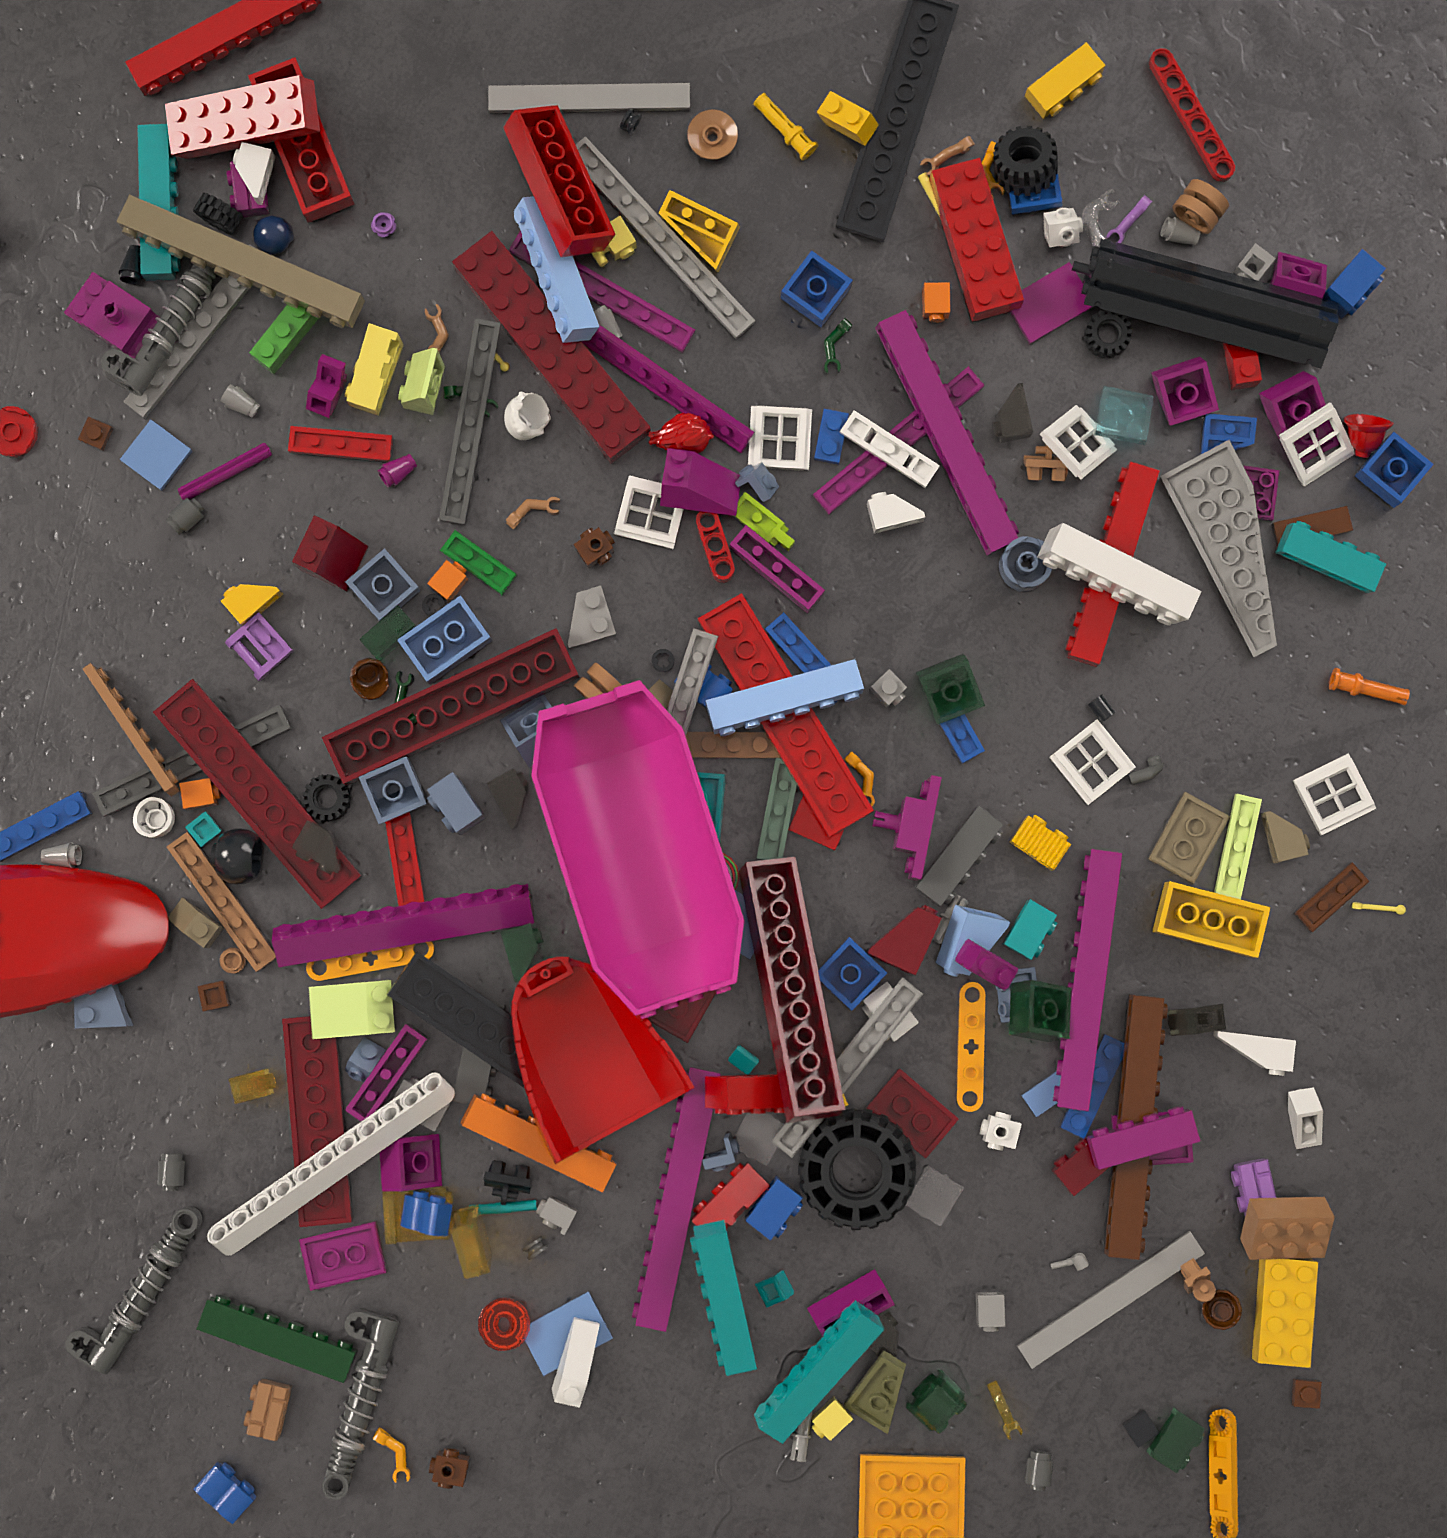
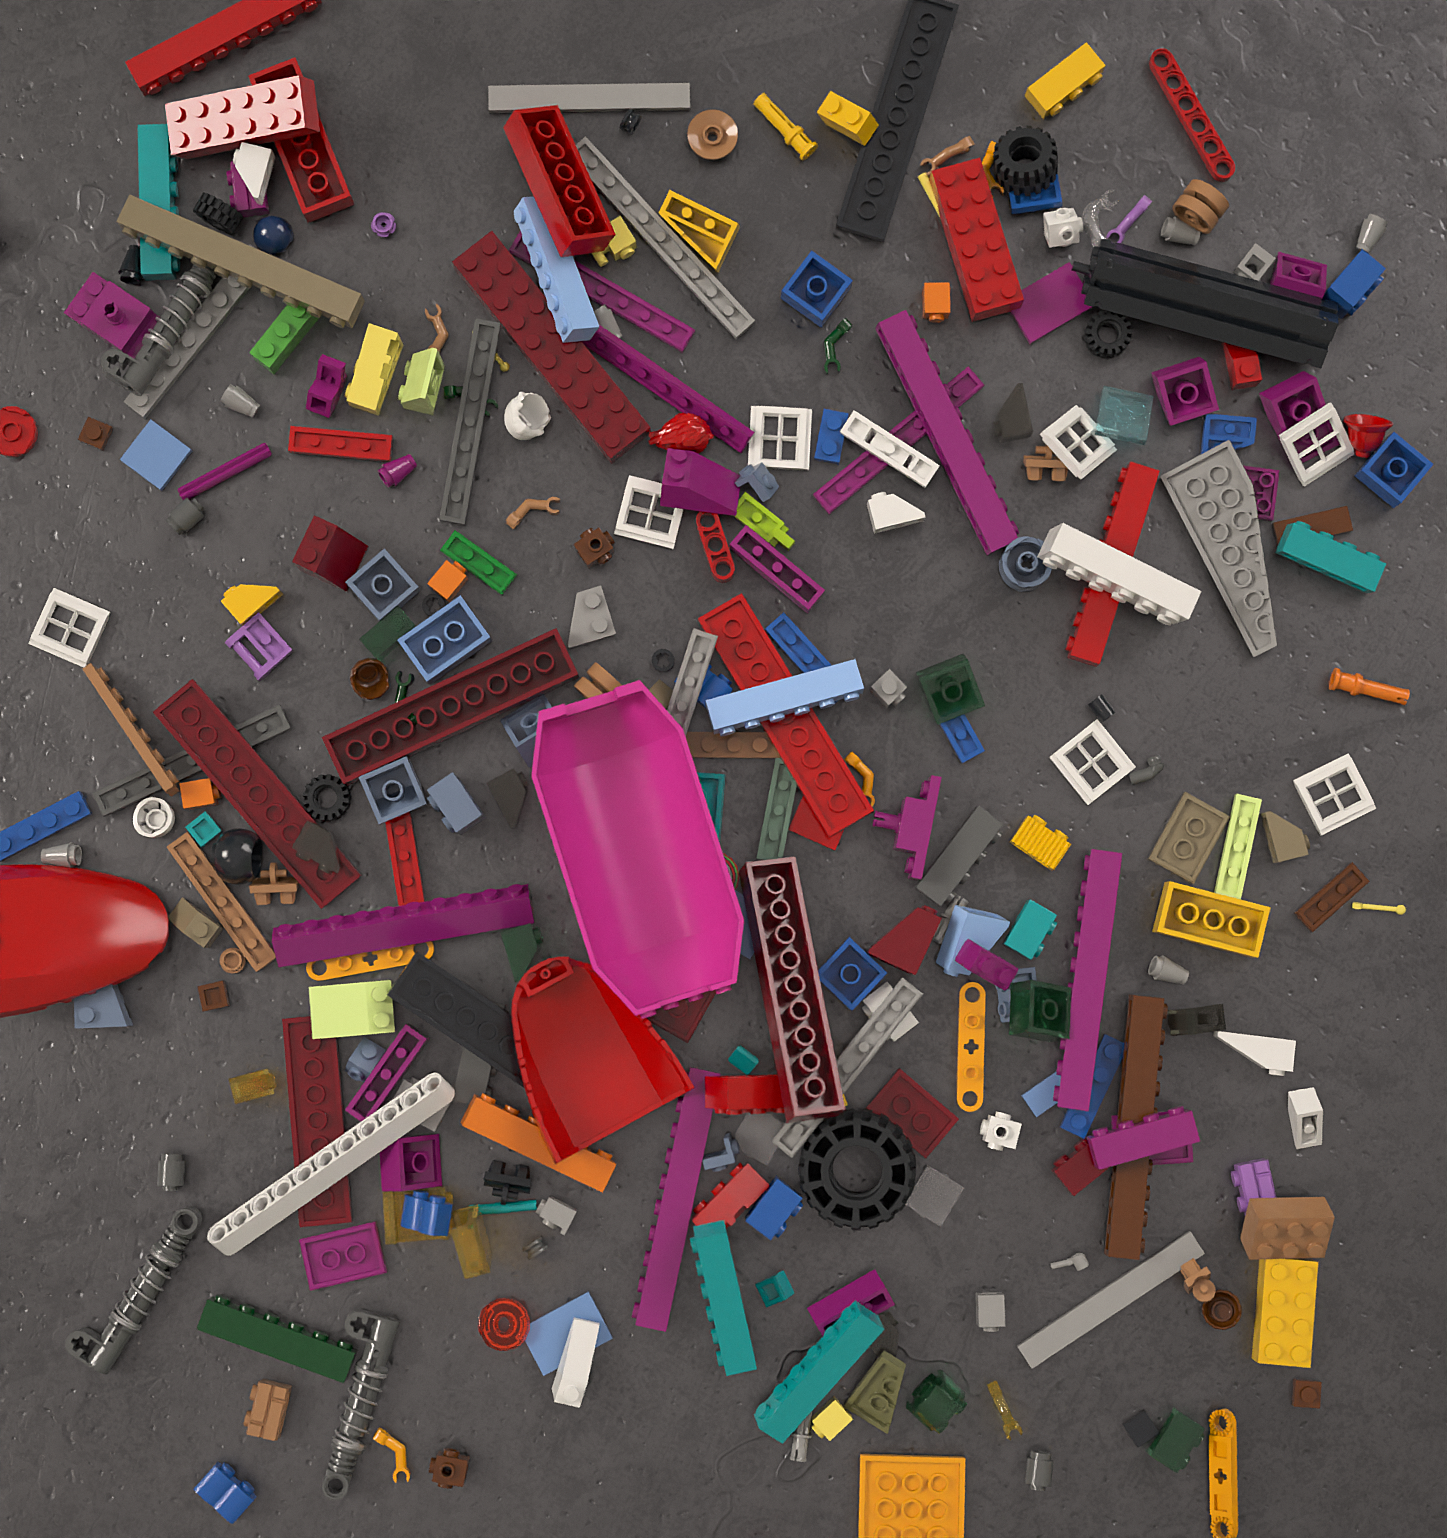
none -> white piece [29,588,111,667]
none -> medium nougat hips [249,862,300,905]
none -> light grey cone [1148,955,1189,985]
none -> light grey cone [1356,214,1388,254]

